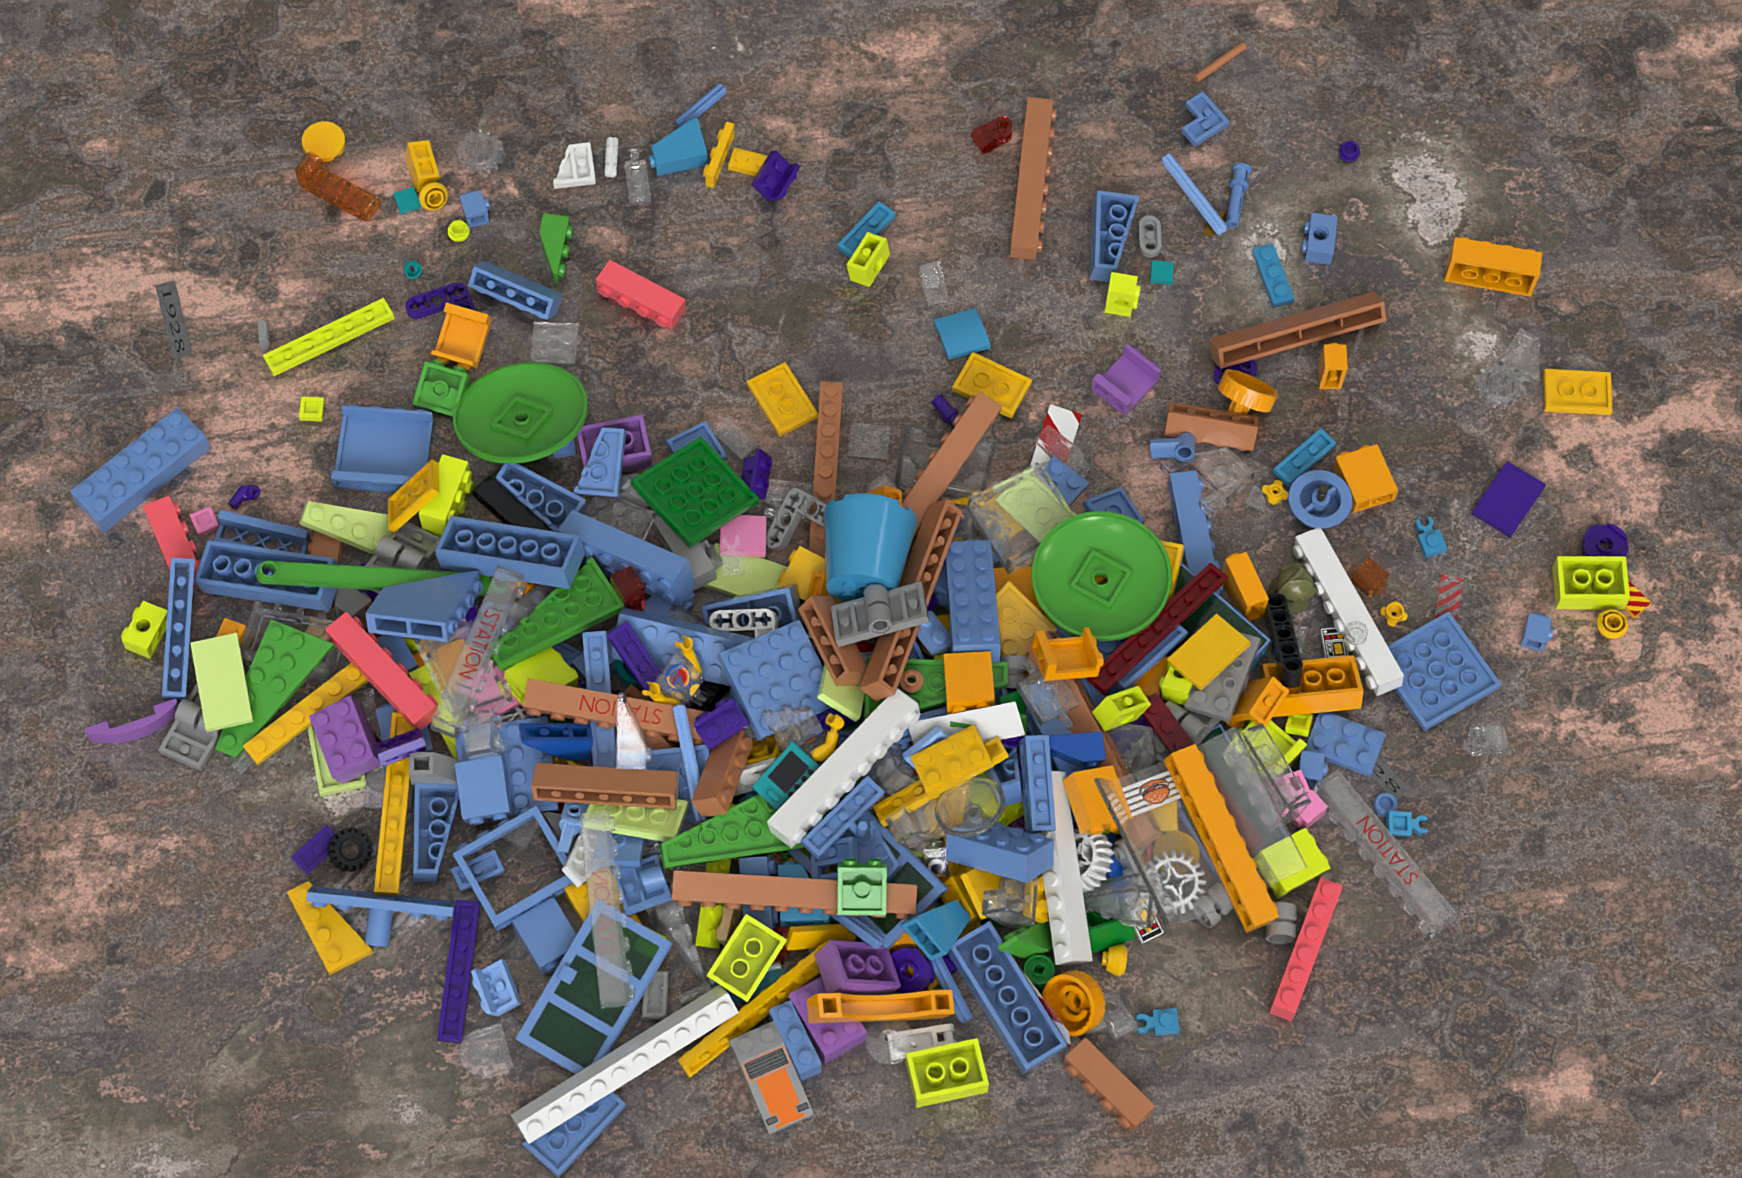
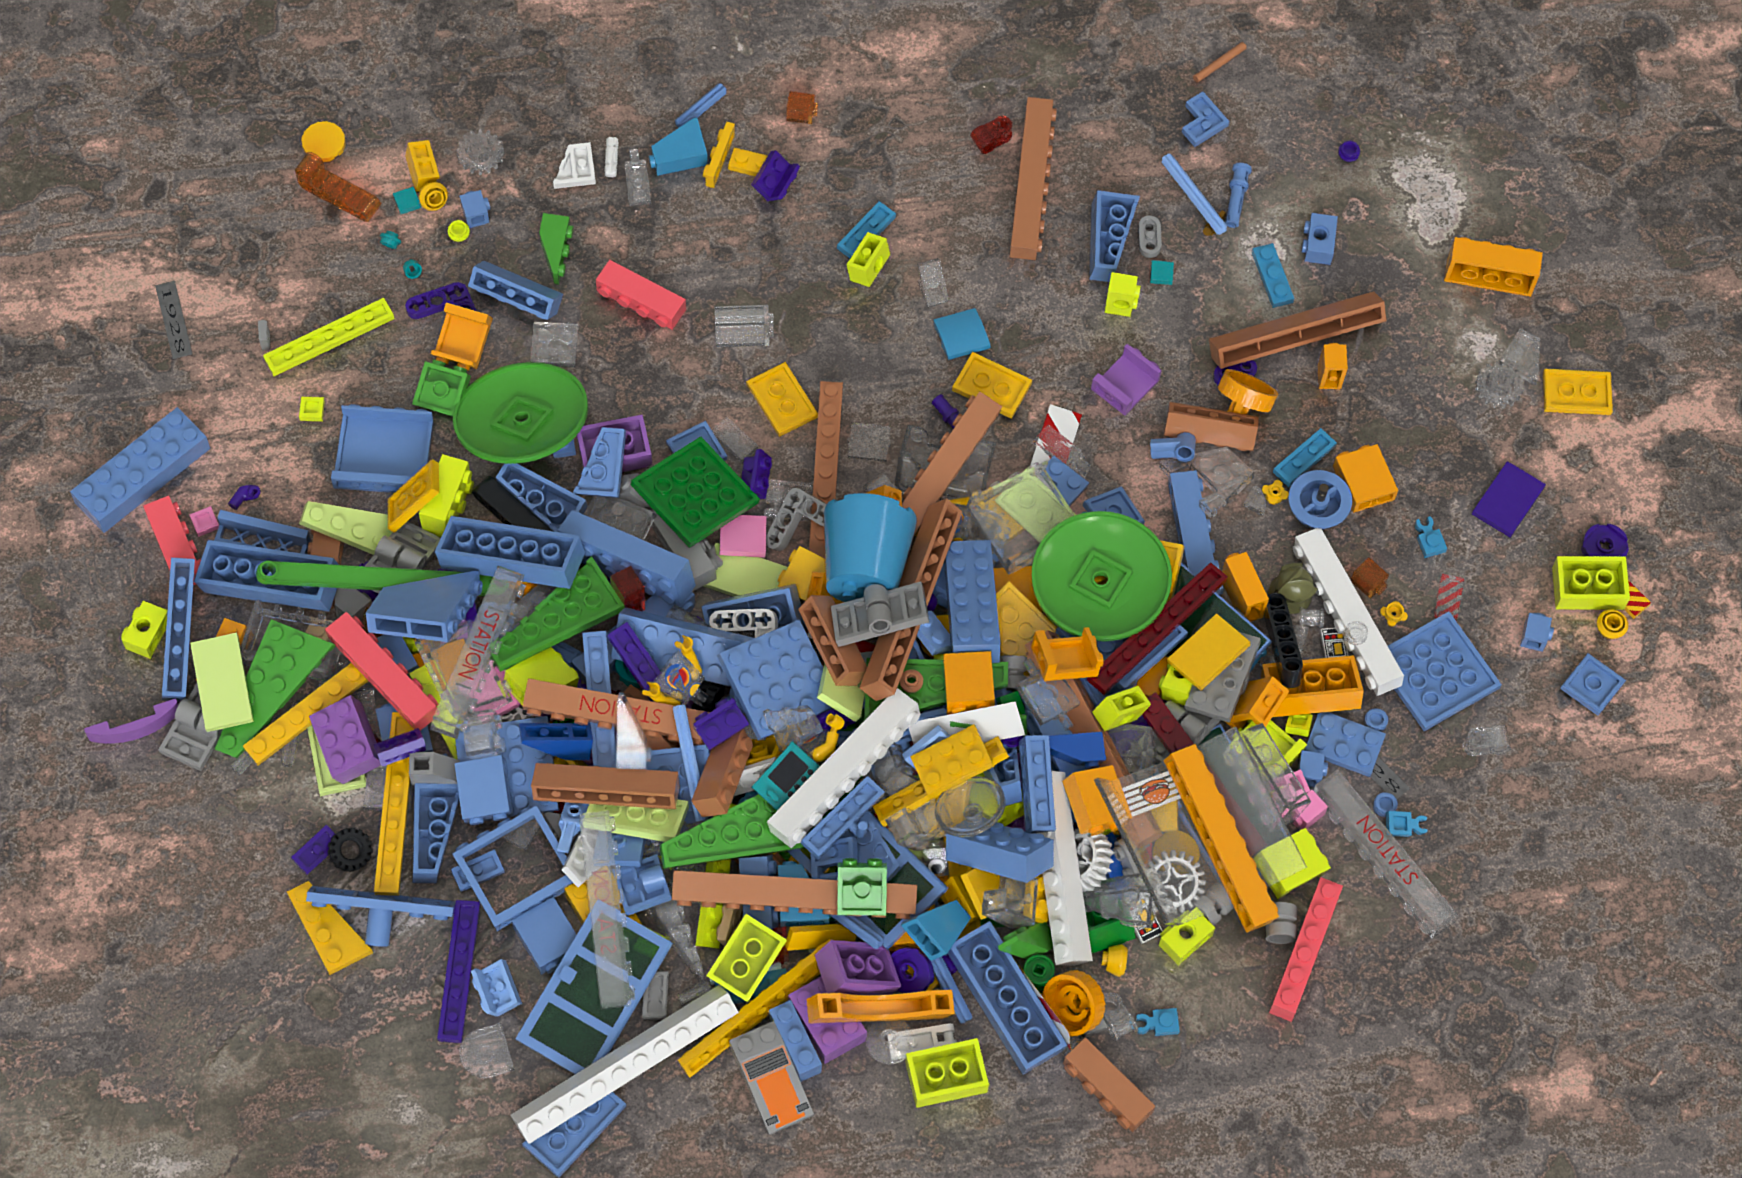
clear plate [720,535,745,576] -> none
none -> teal plate [380,231,402,249]
none -> clear brick [715,305,774,347]
none -> clear orange brick [786,91,819,124]
none -> neon yellow brick [1159,907,1215,966]
none -> clear bush [1298,607,1324,629]
none -> medium blue tile [1364,708,1388,732]
none -> medium blue plate [1560,653,1626,716]

